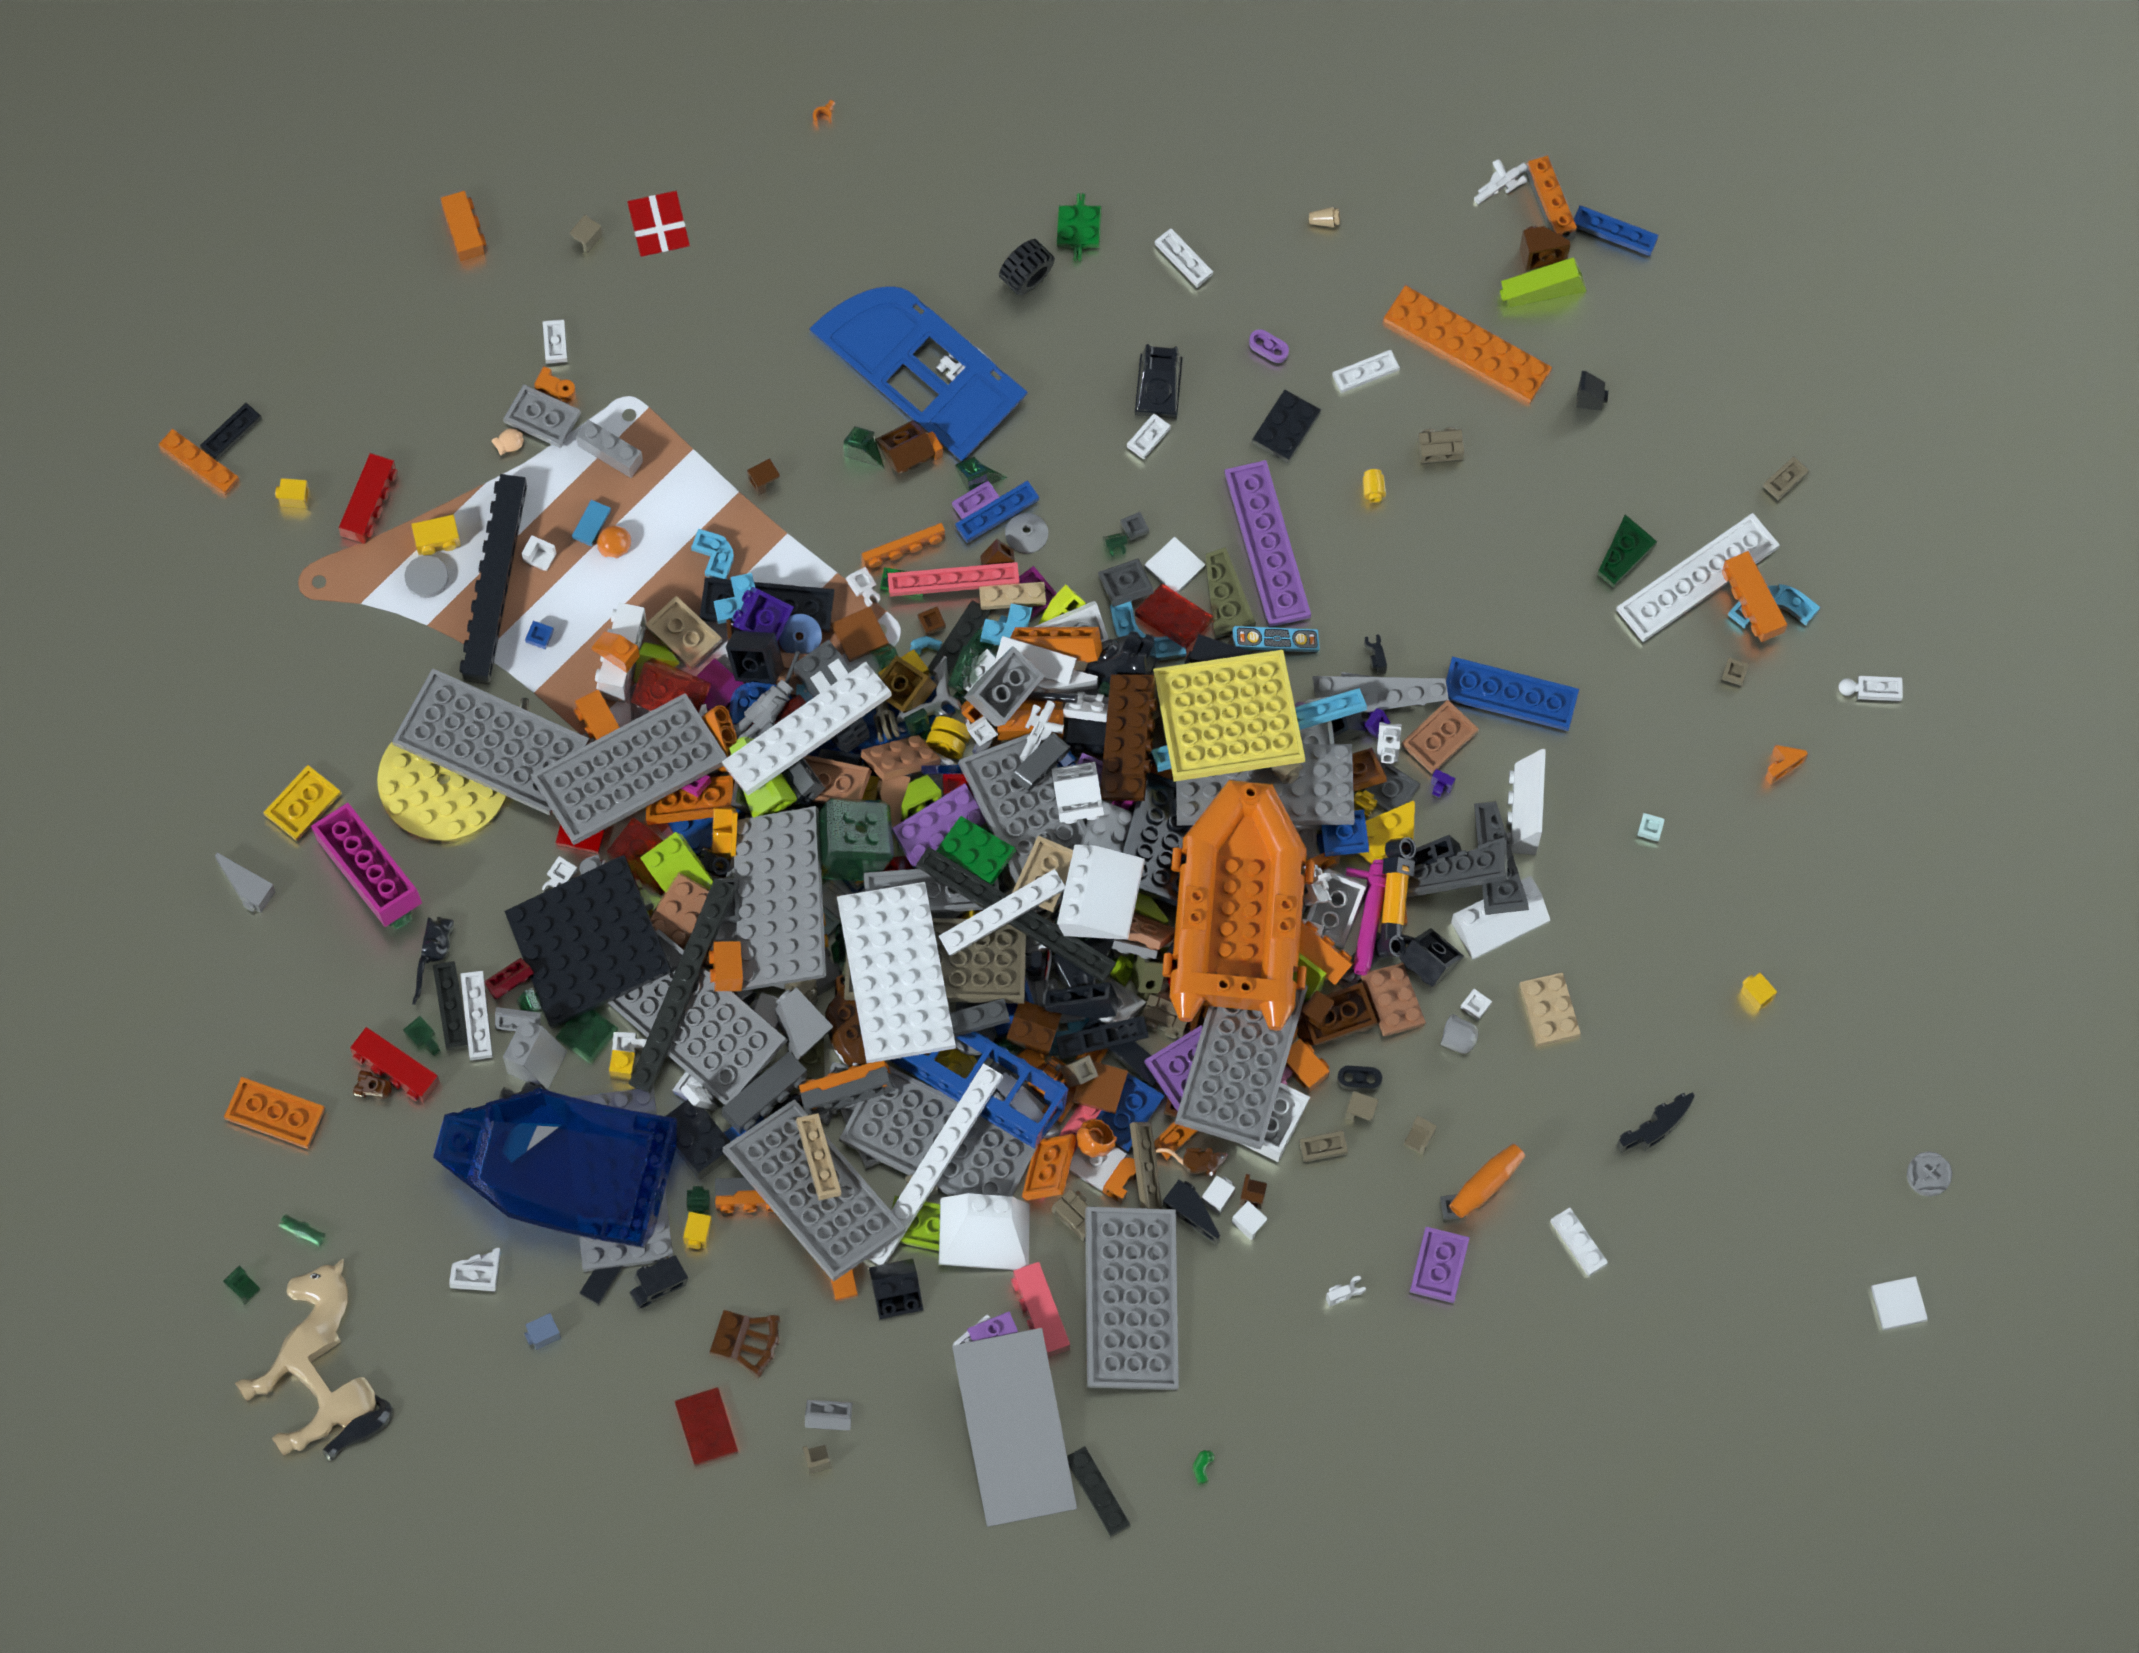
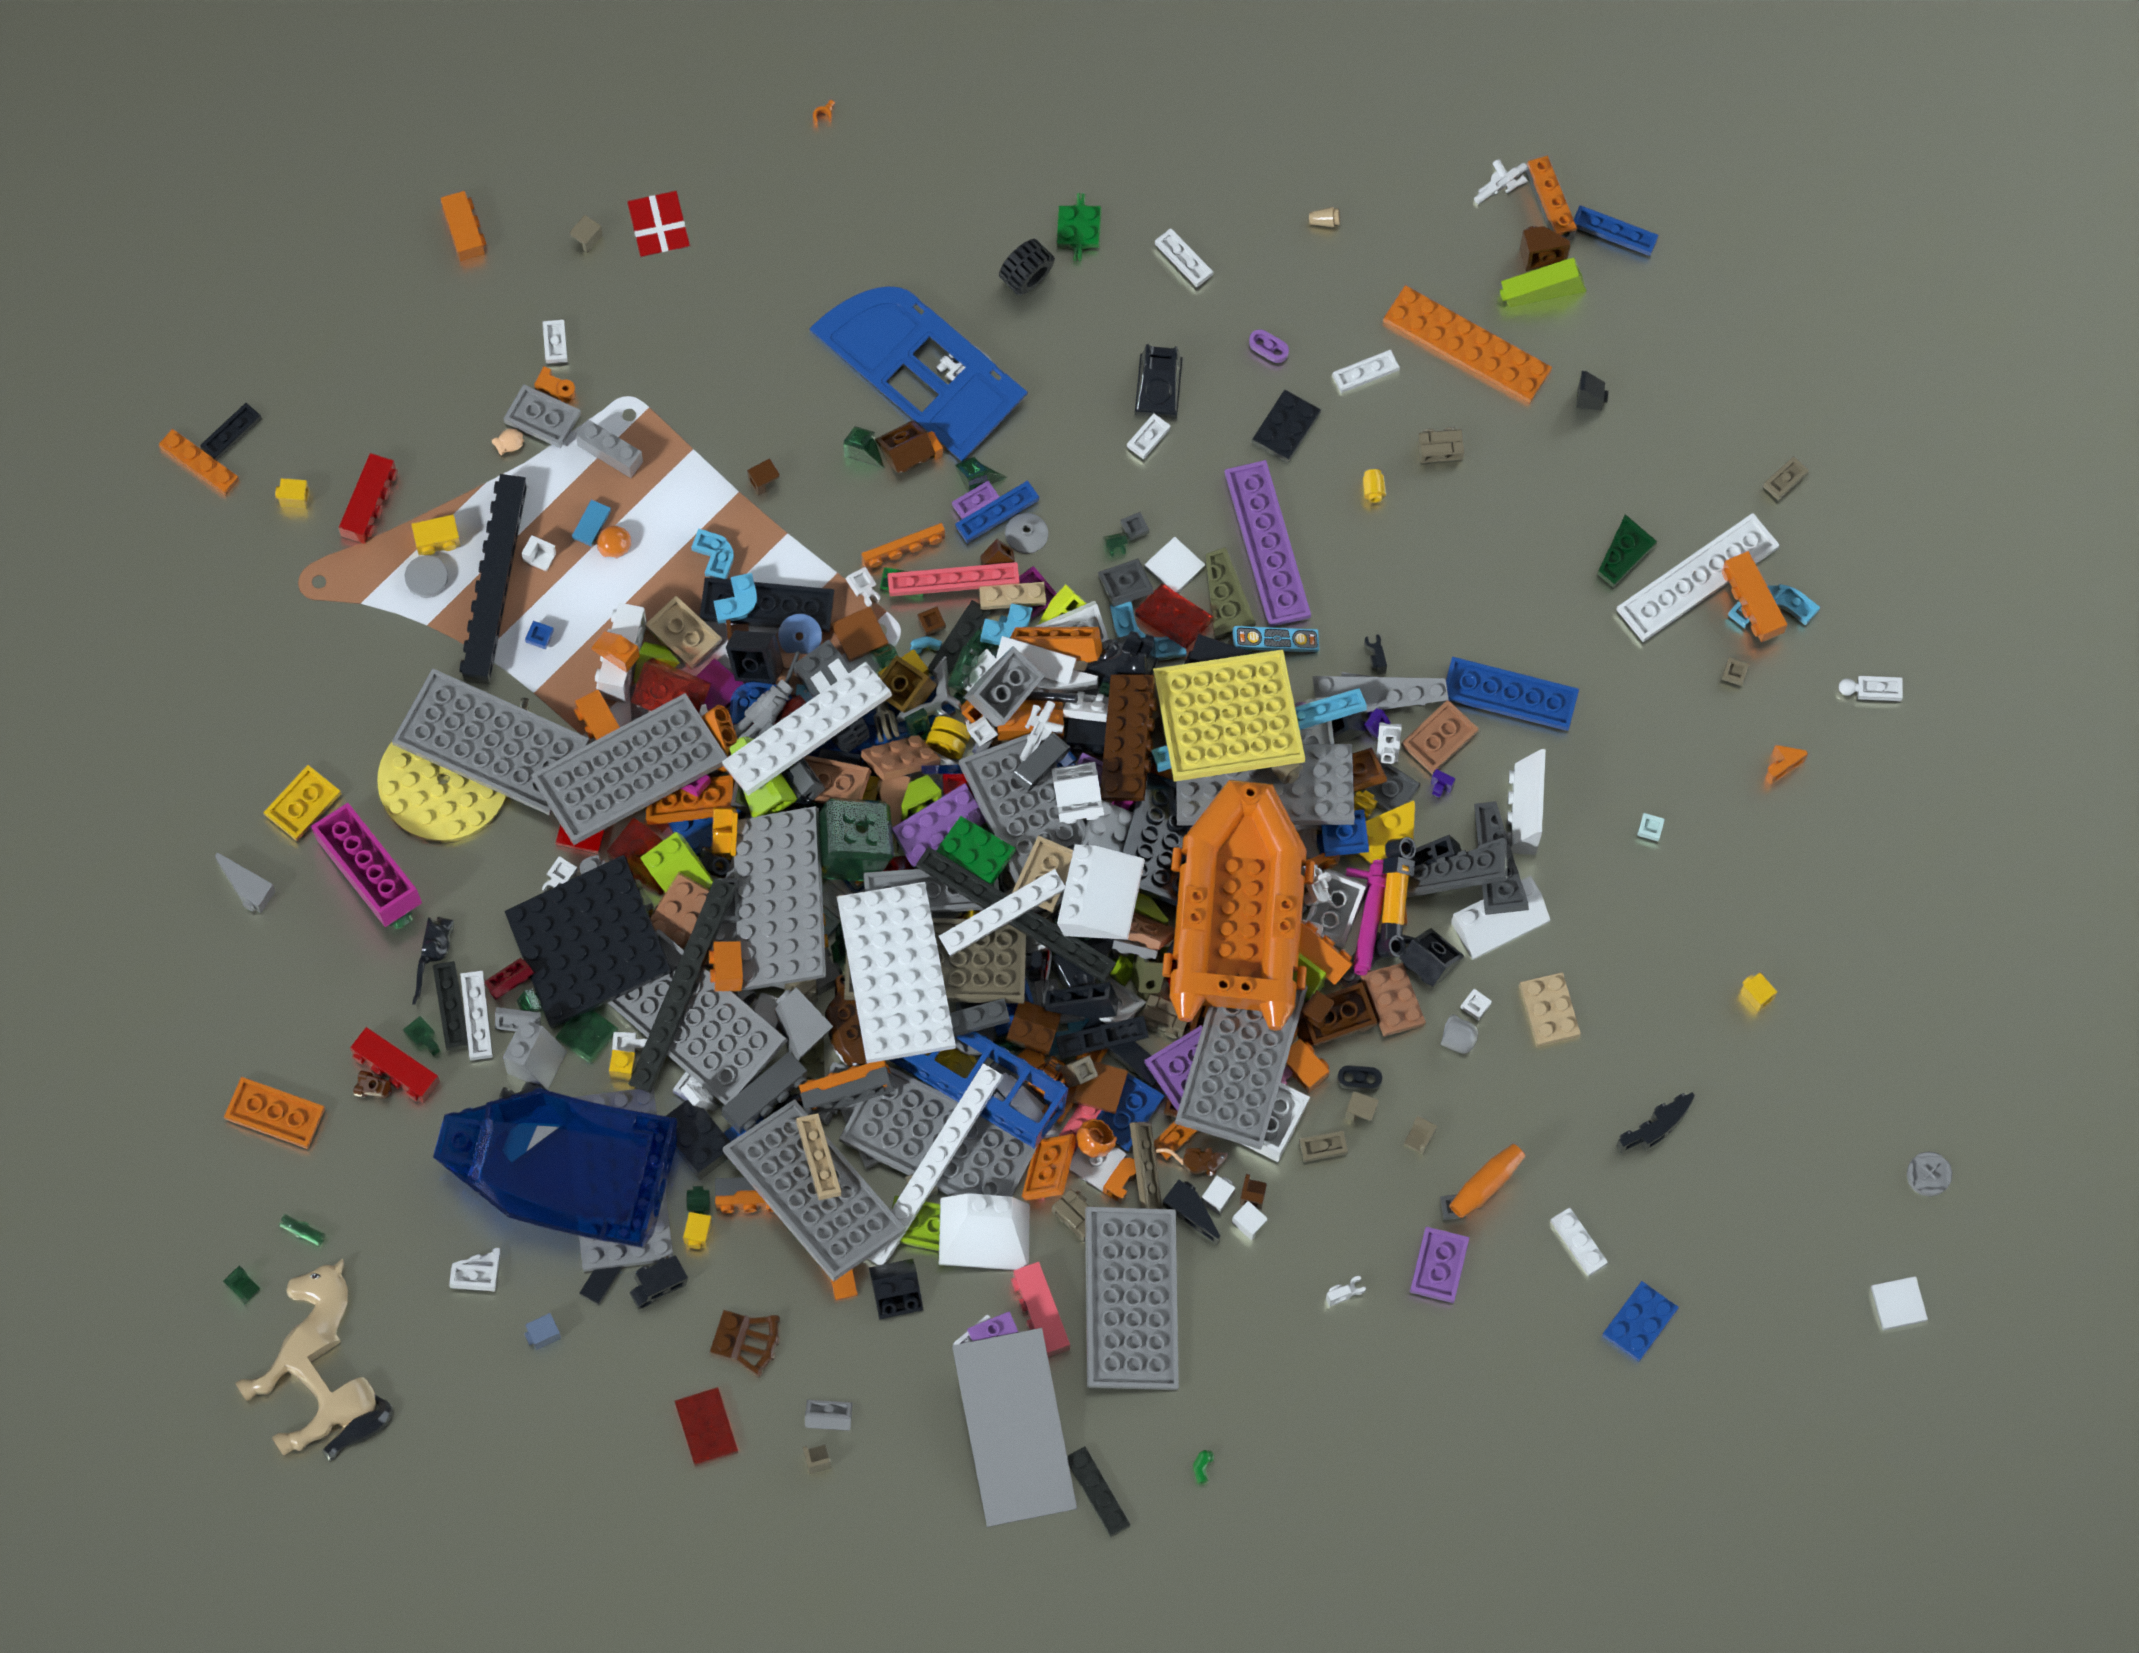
dark purple plate [732,587,794,641] -> none
none -> blue plate [1602,1281,1679,1362]

